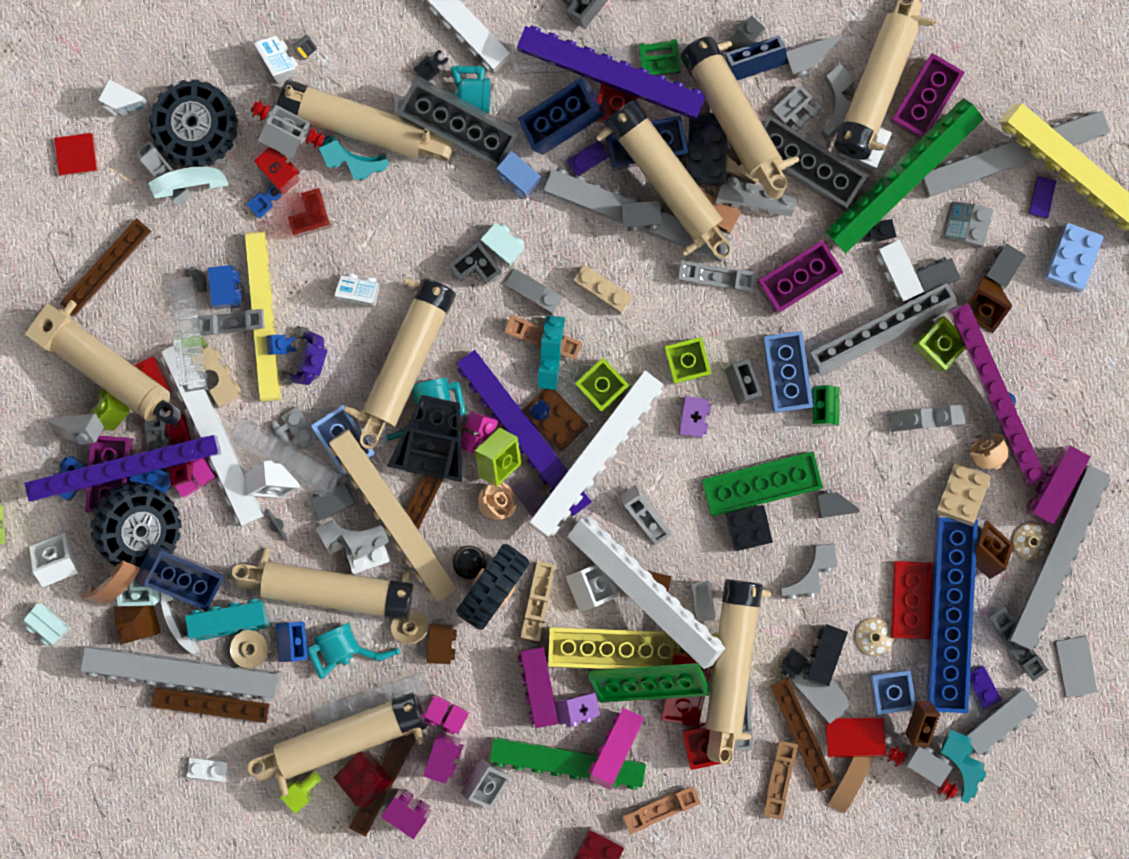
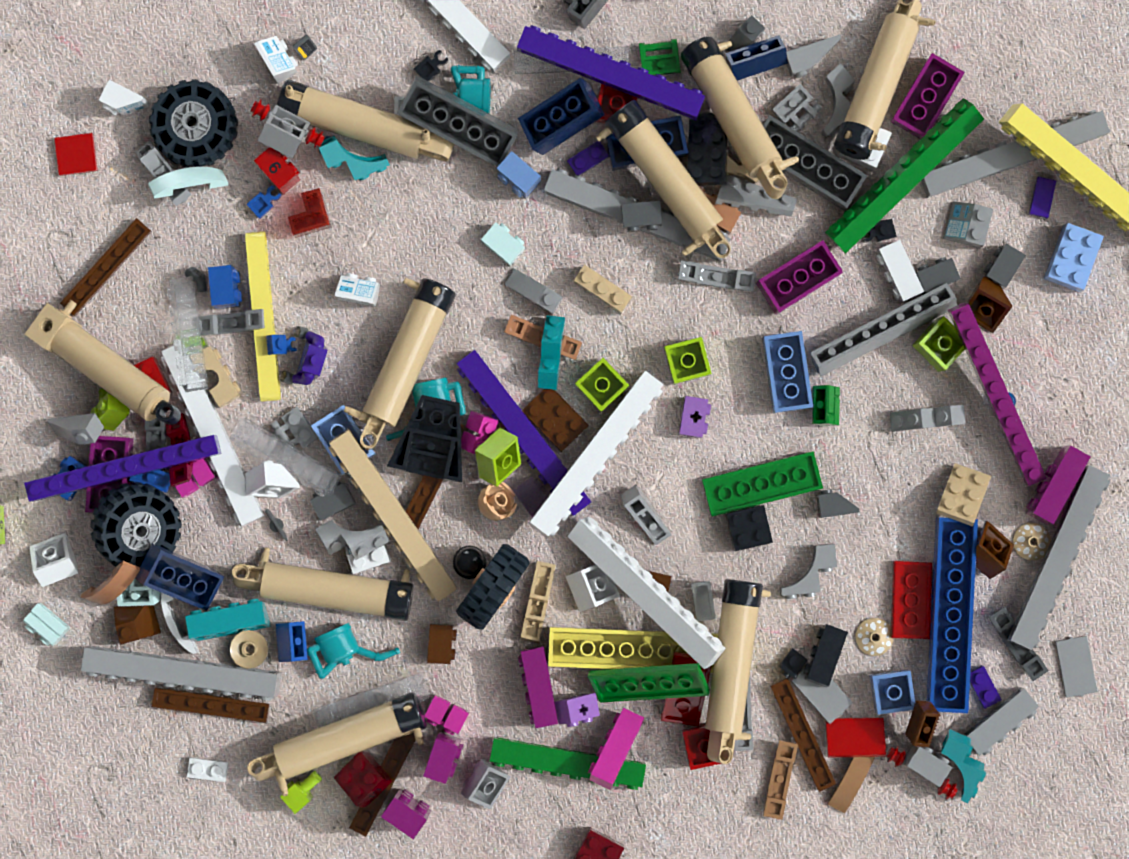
tan dish [391,610,429,645] -> none
dark grey brick [448,241,503,286] -> none
clear blue piece [529,399,551,421] -> none
nougat slope [622,786,701,835] -> none
dark grey brick [724,359,762,405] -> none
light nougat cylinder [970,434,1009,470] -> none

